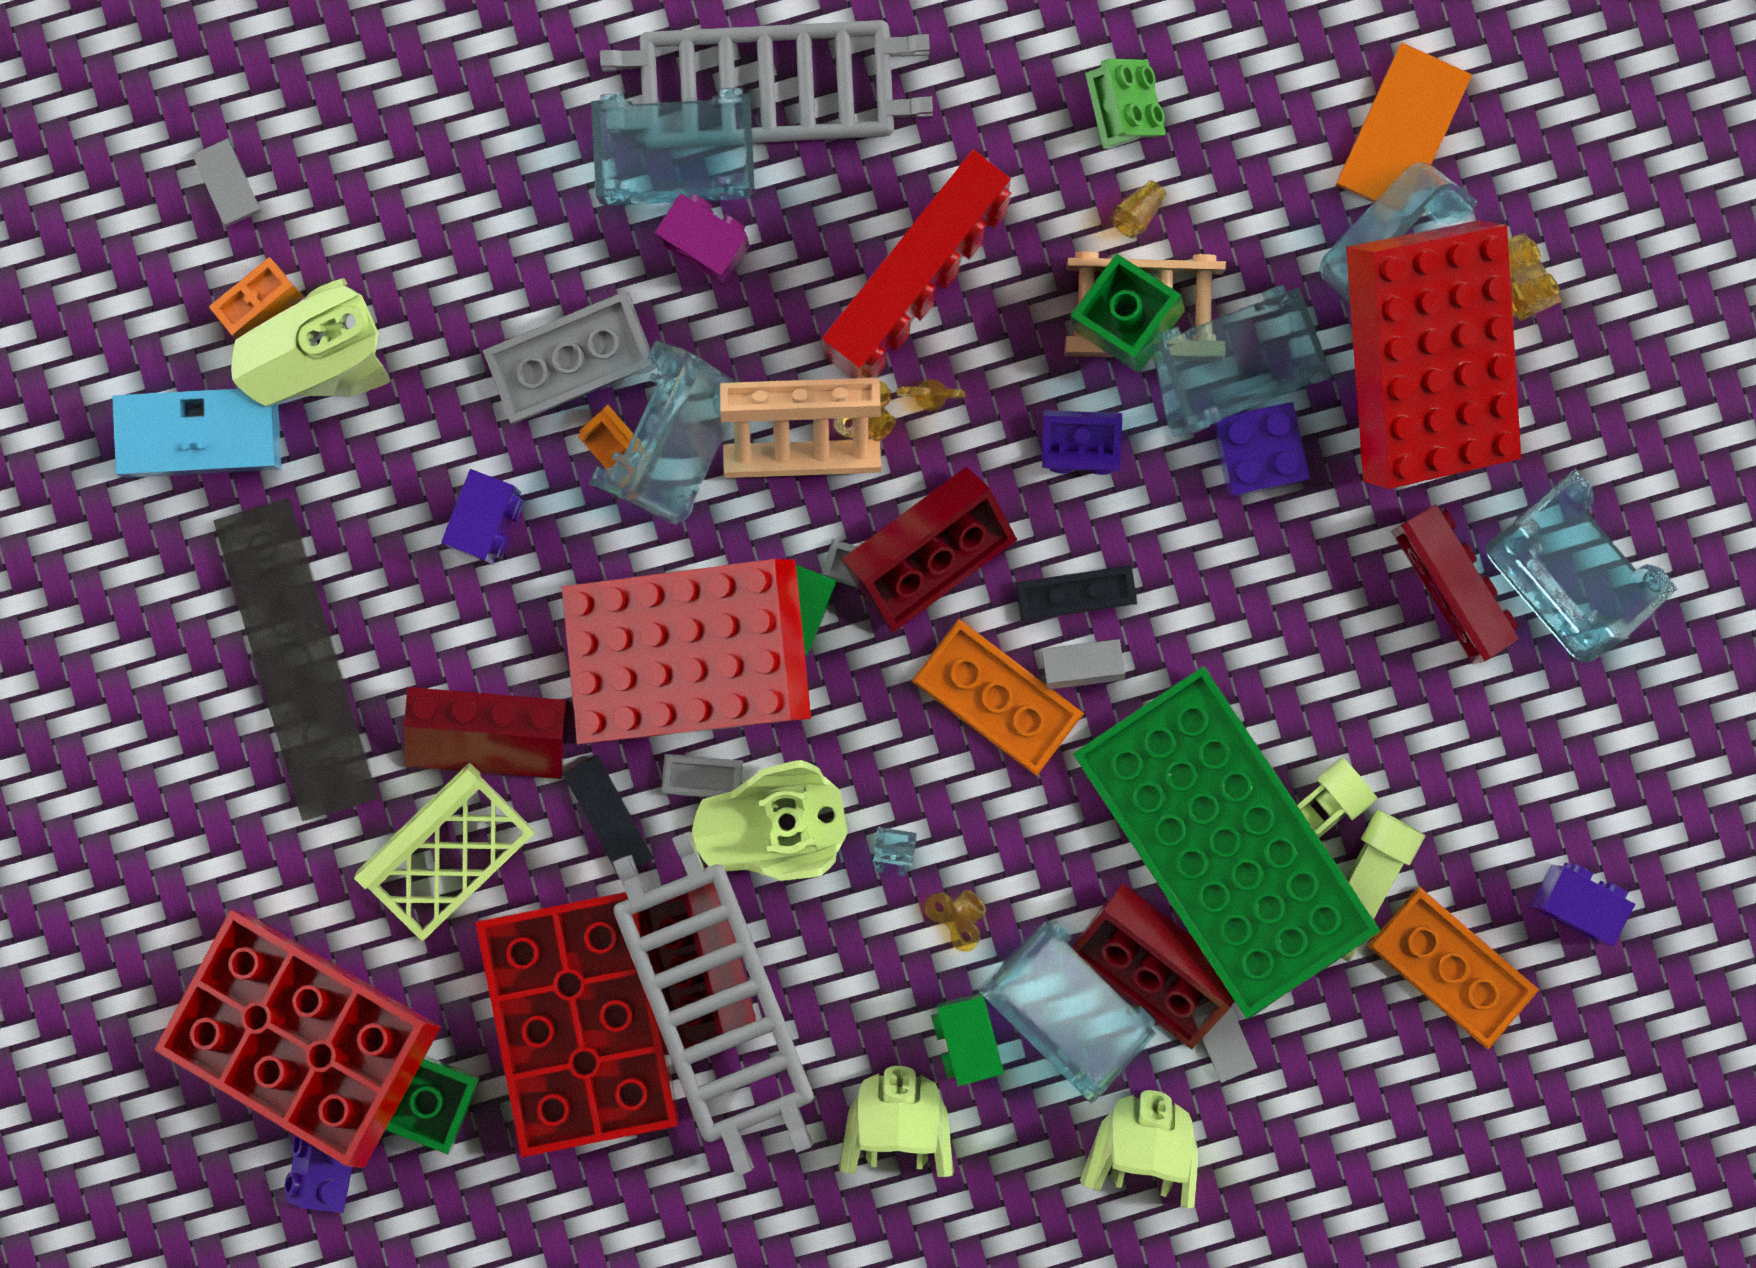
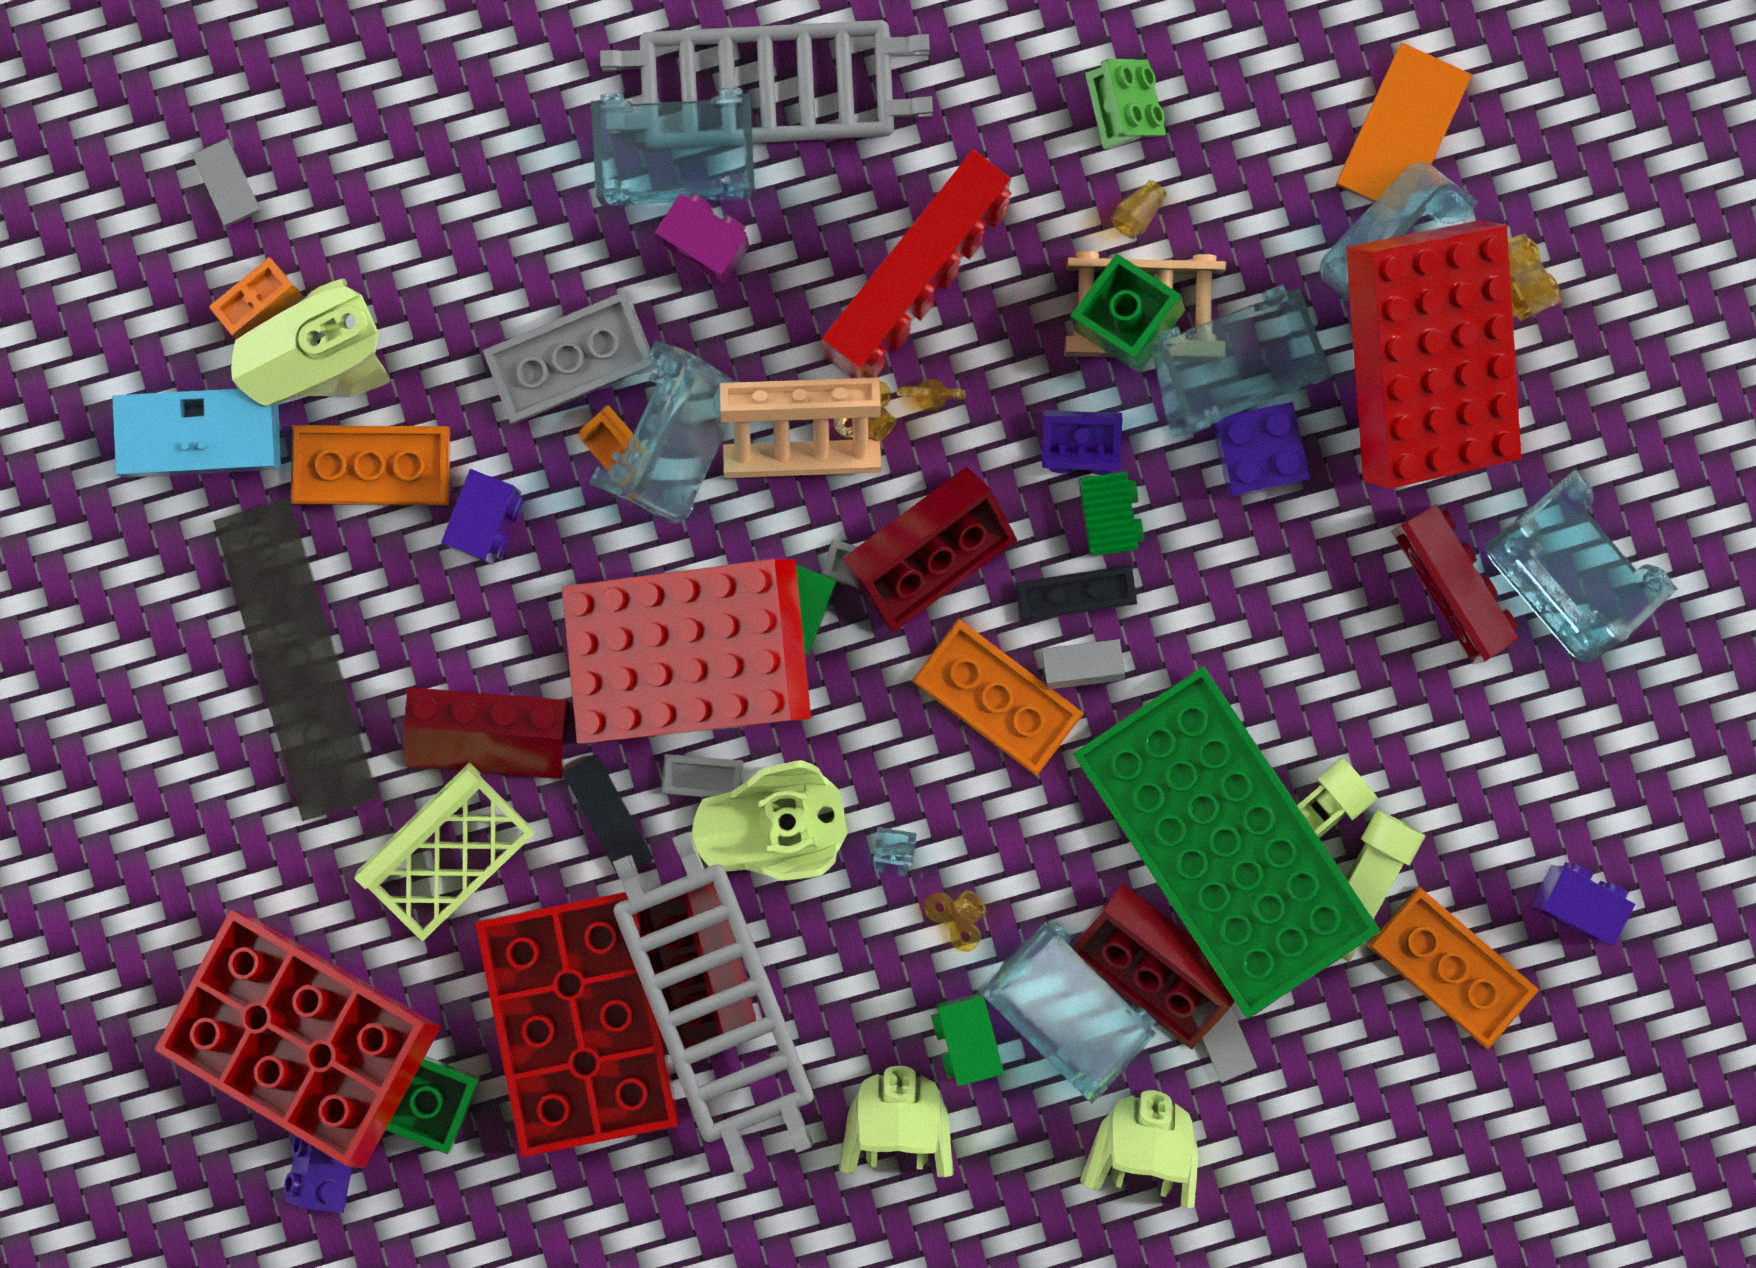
none -> orange tile [291,425,450,506]
none -> green brick [1078,471,1144,558]

